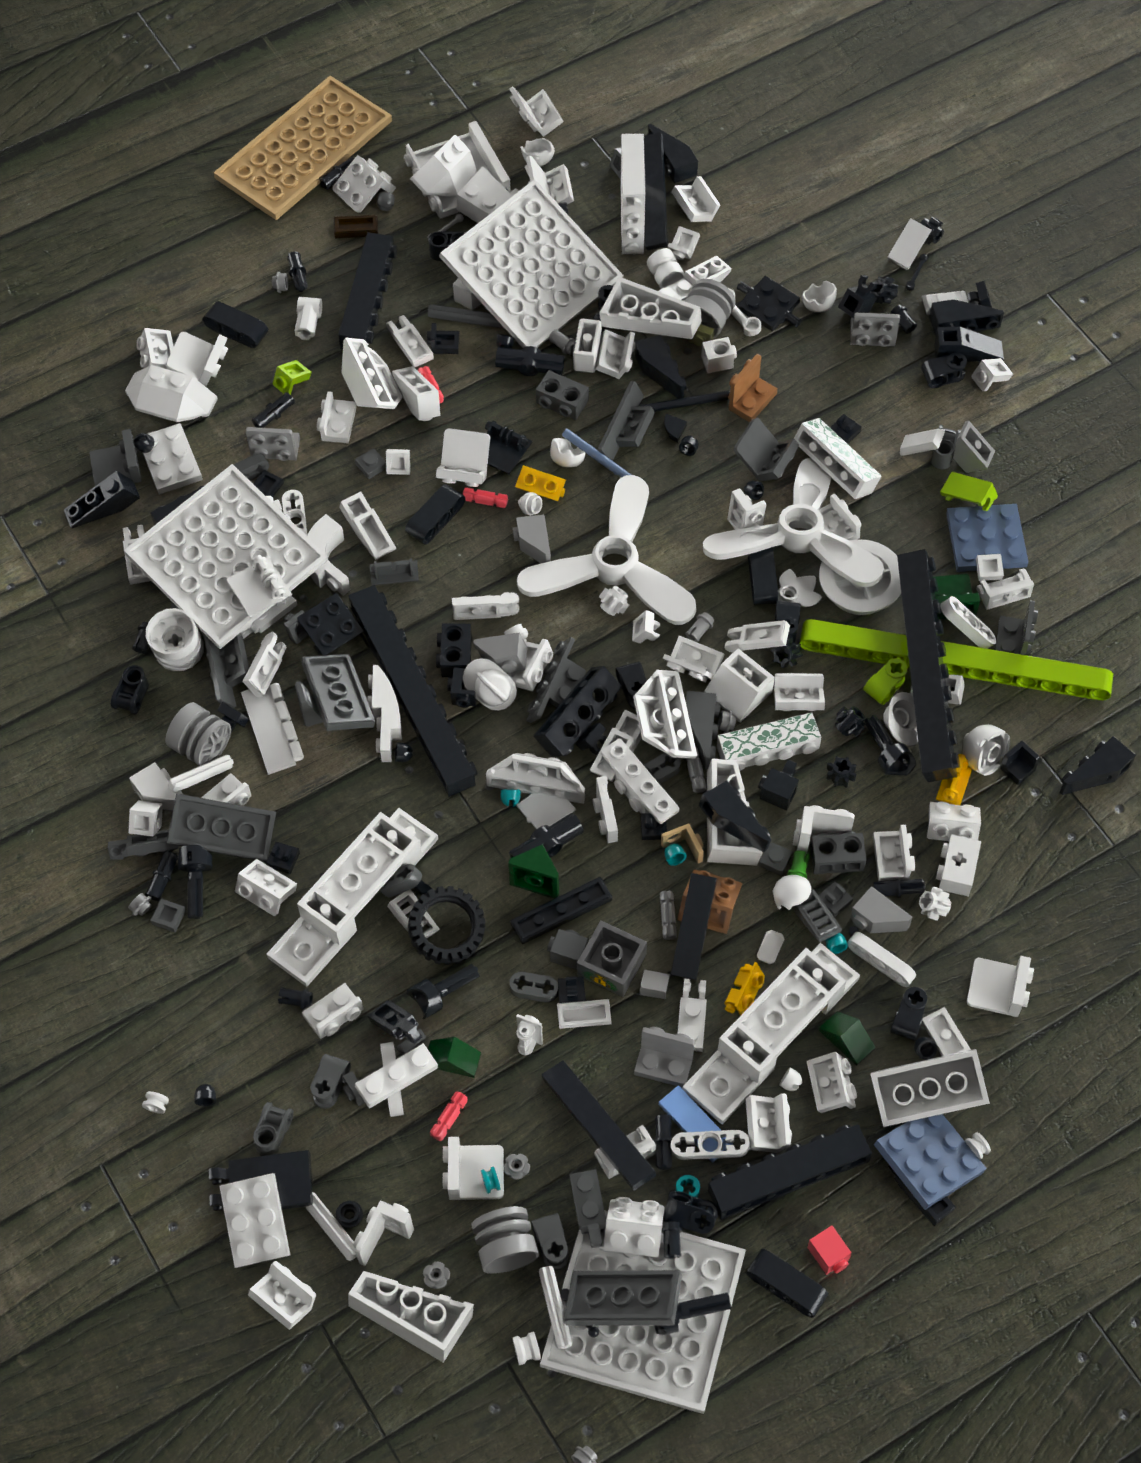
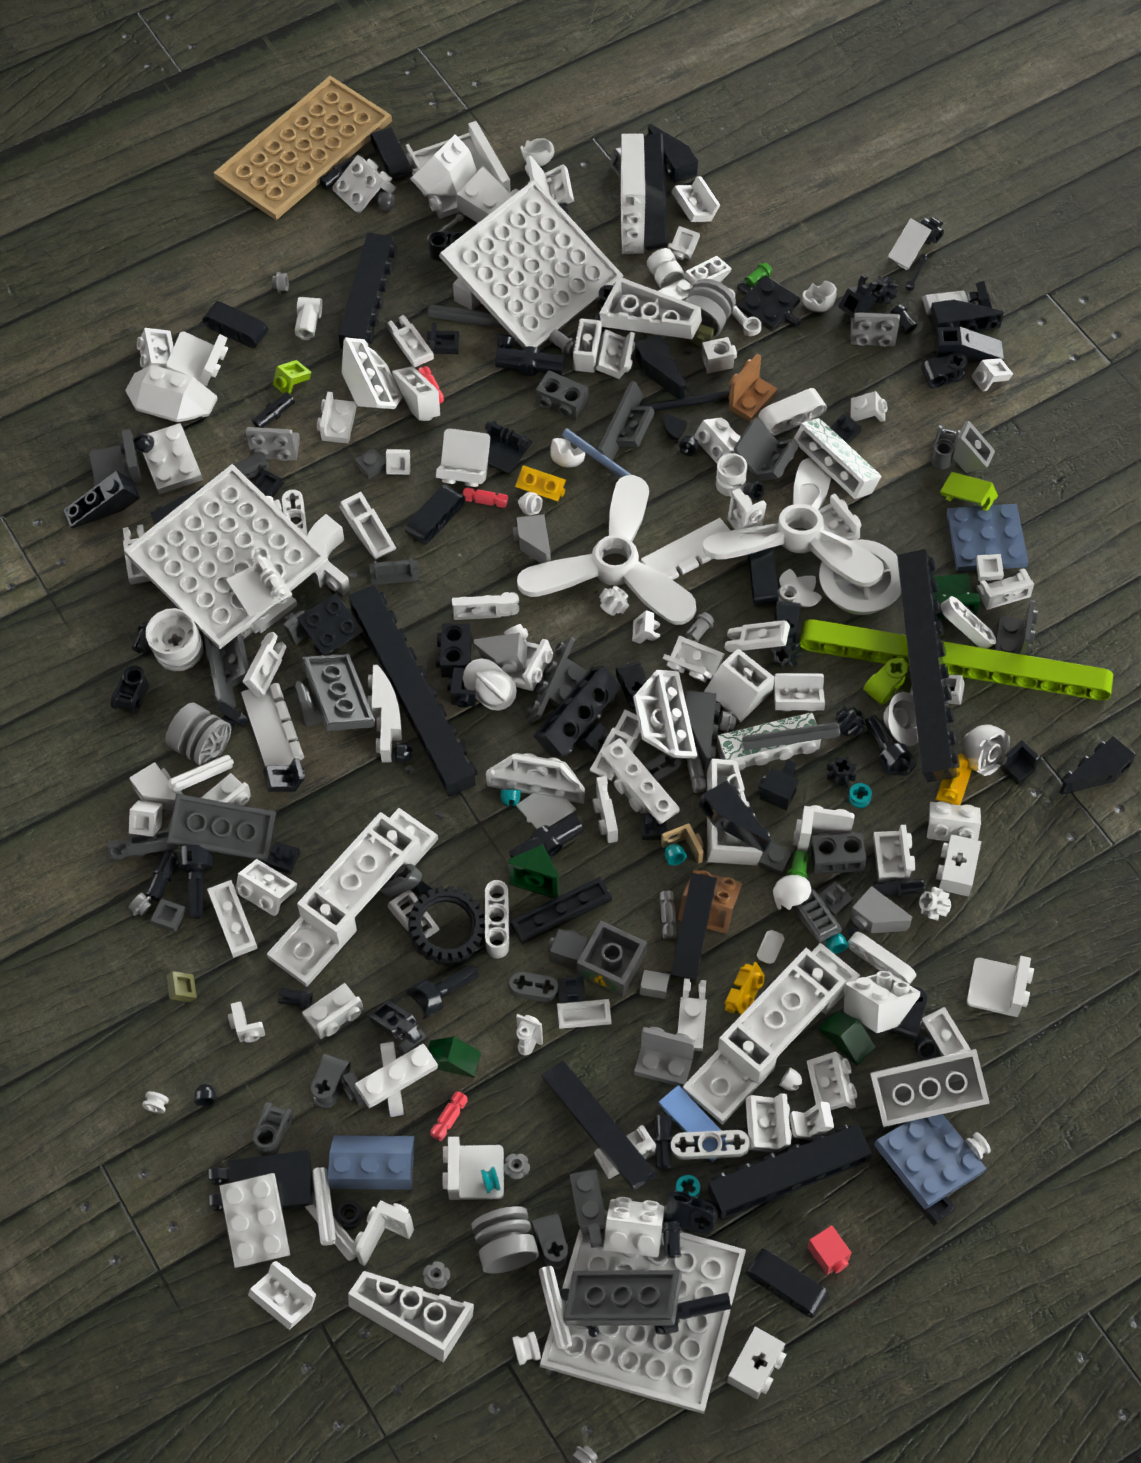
black axle [287,251,308,292] -> none
dark brown tile [334,215,378,238] -> none
white bracket [509,86,564,137] -> none
white tile [900,429,945,456] -> none
none -> olive plate [166,971,197,1002]
none -> white plate [207,880,258,958]
none -> white bracket [228,1001,265,1042]
none -> black bracket [263,759,305,792]
none -> white axle [312,1167,336,1246]
none -> sand blue slope [328,1135,415,1190]
none -> black beam [370,127,412,181]
none -> white beam [485,880,509,959]
none -> white windscreen [641,518,731,580]
none -> white bracket [694,417,741,464]
none -> white wheel [716,453,747,497]
none -> white brick [727,1327,787,1399]
none -> dark grey axle [742,722,840,750]
none -> bright green pin [744,263,772,287]
none -> white beam [758,388,827,435]
none -> white bracket [789,1101,834,1140]
none -> white slope [844,971,920,1033]
none -> teal bush [848,783,872,808]
none -> white bracket [851,391,888,422]

